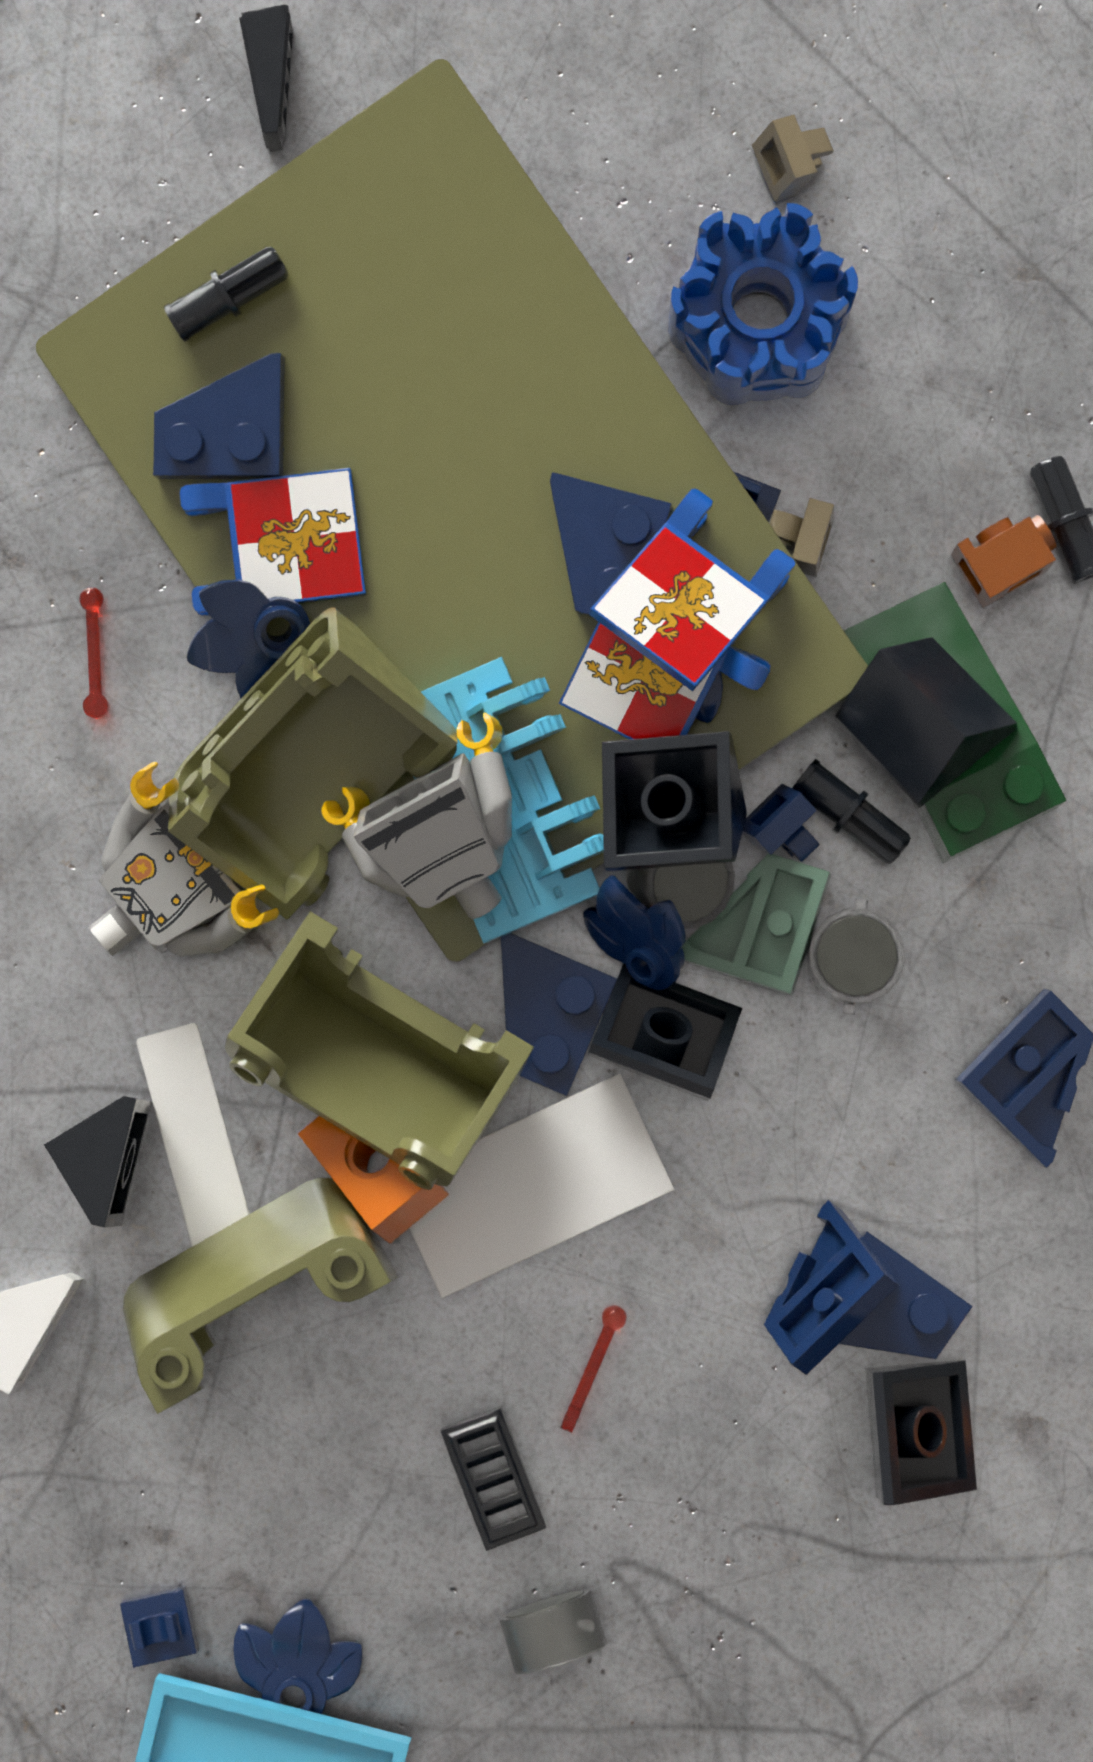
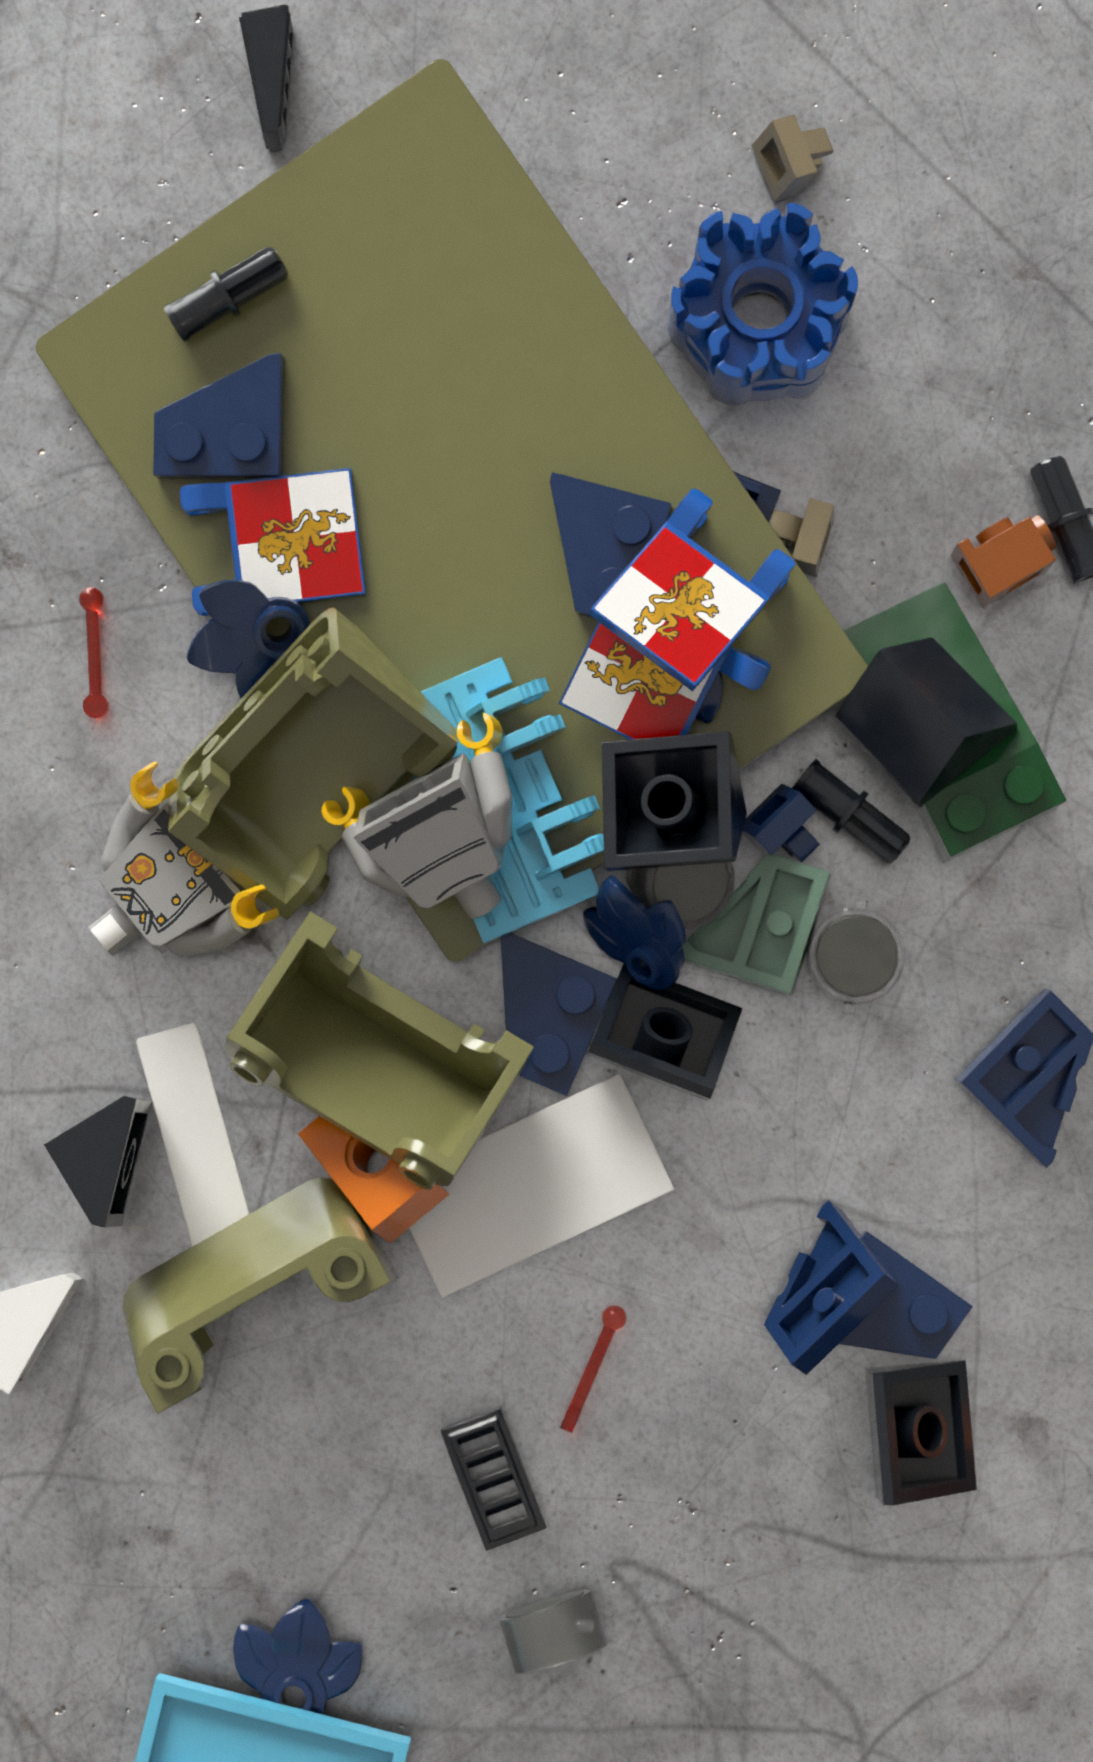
dark blue tile [120,1586,199,1668] -> none

